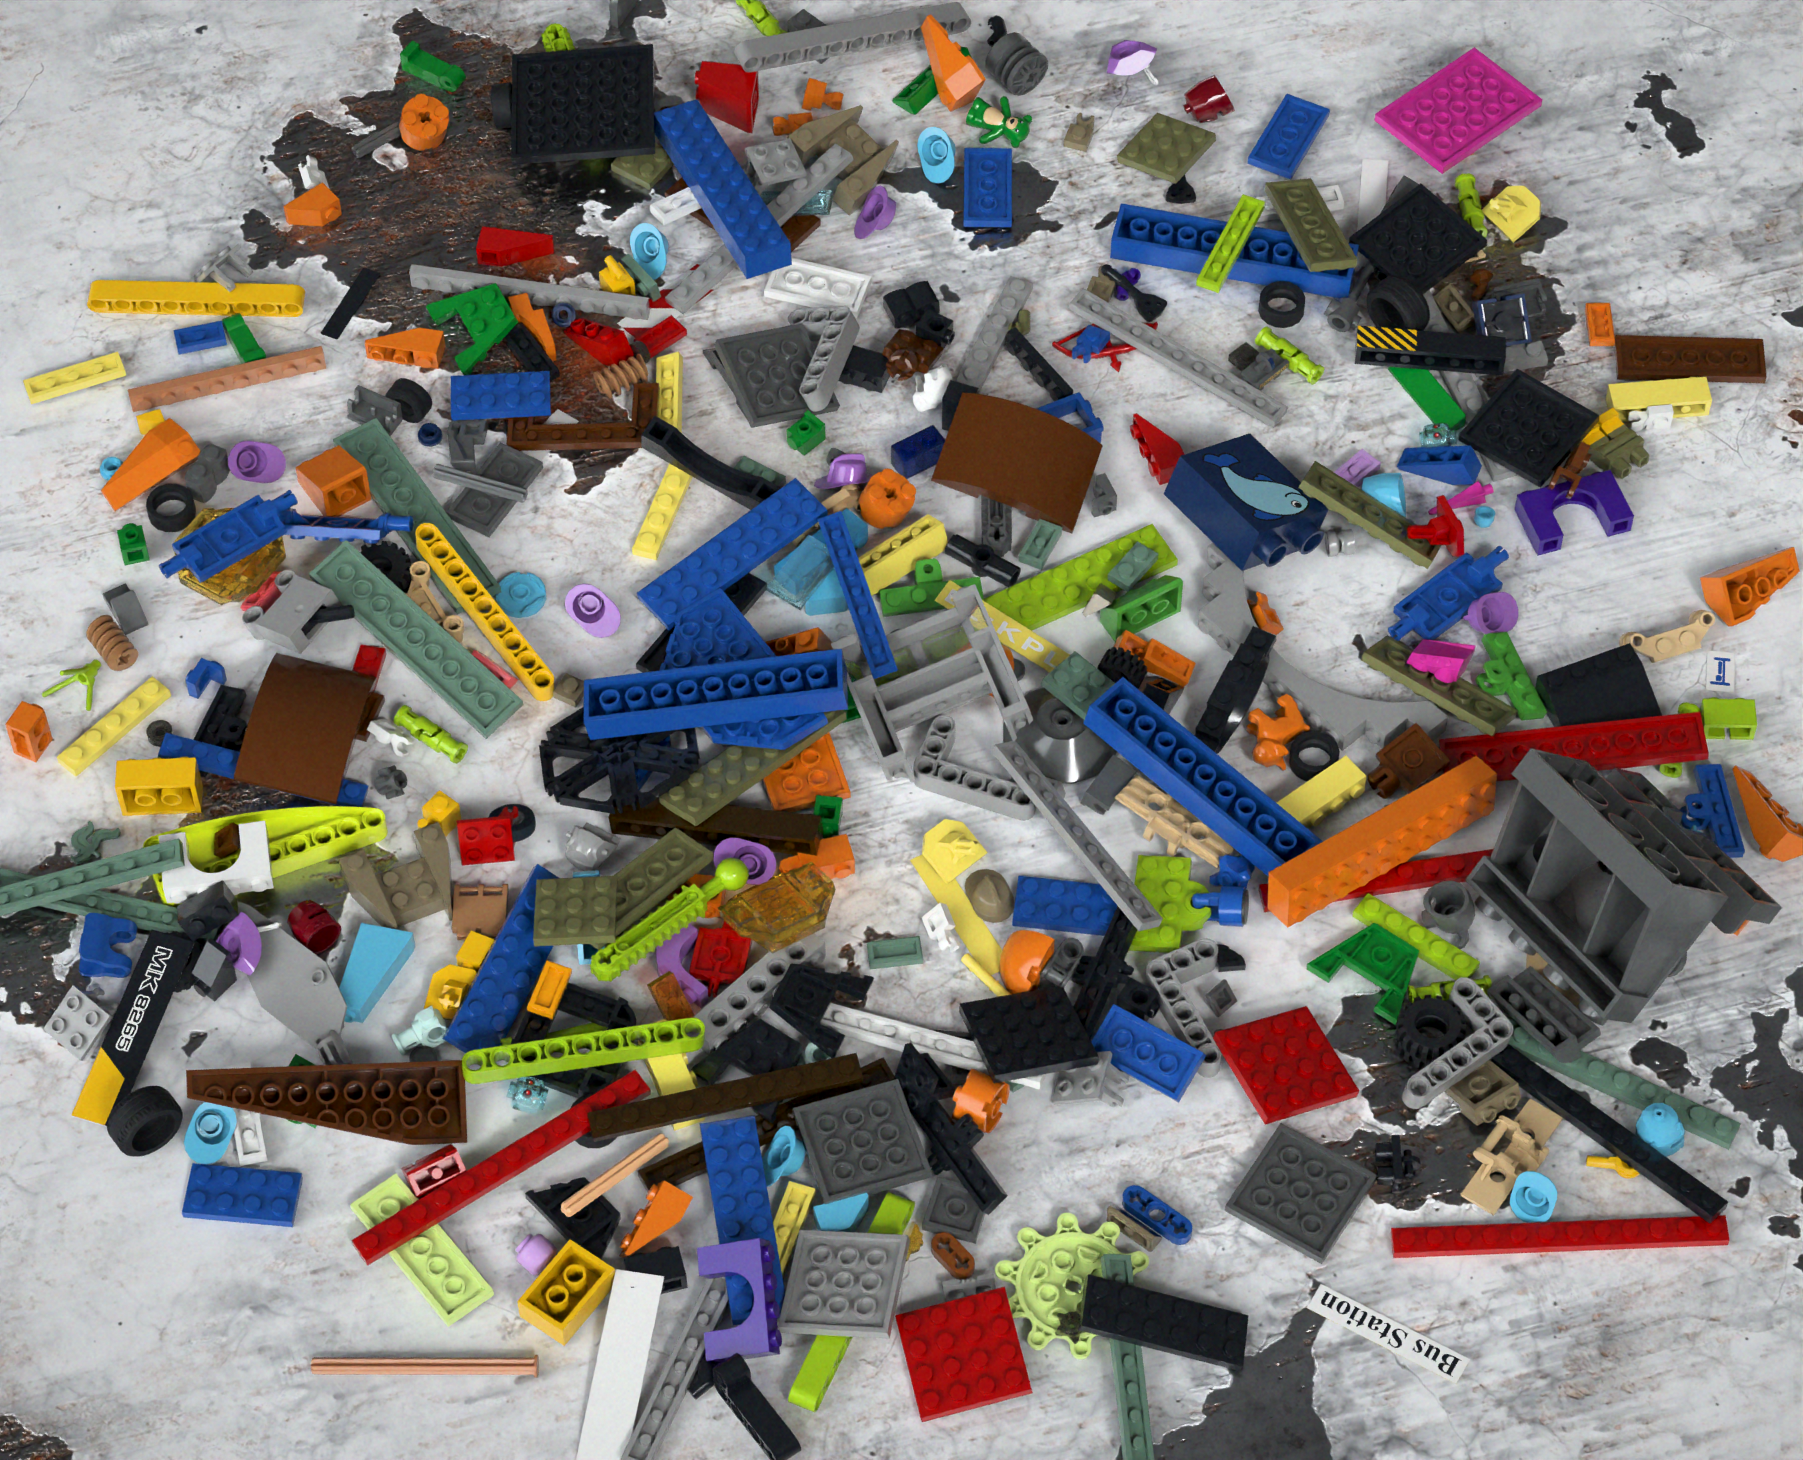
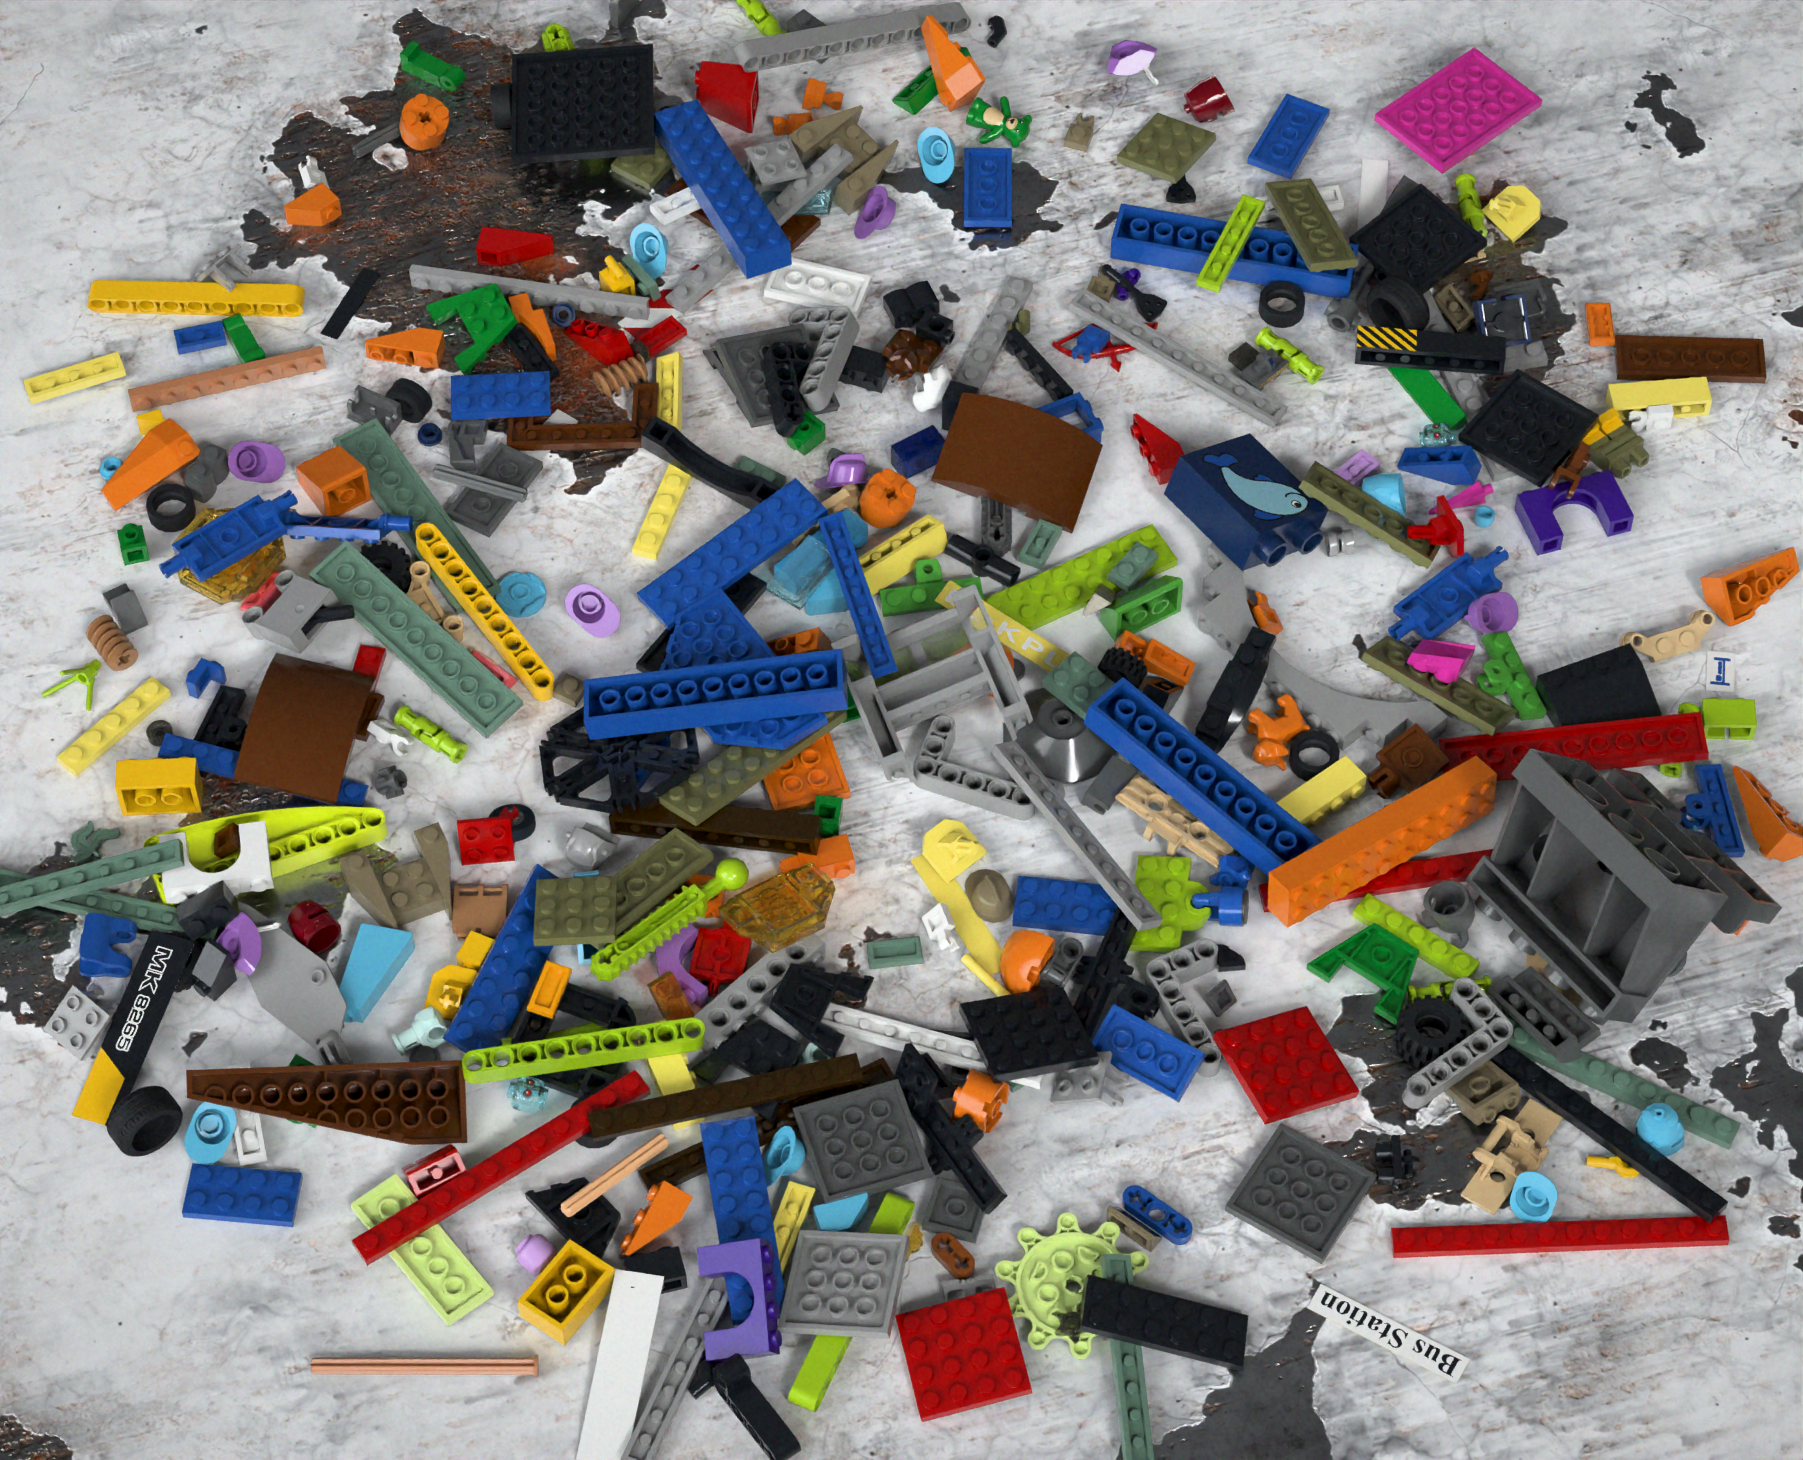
orange brick [5,701,53,762] -> none
yellow brick [417,790,462,837] -> none
medium lavender piece [713,838,776,885] -> none
dark grey wheel [985,32,1048,96] -> none
dark grey bracket [1091,473,1117,517] -> none
none -> black beam [762,342,814,438]

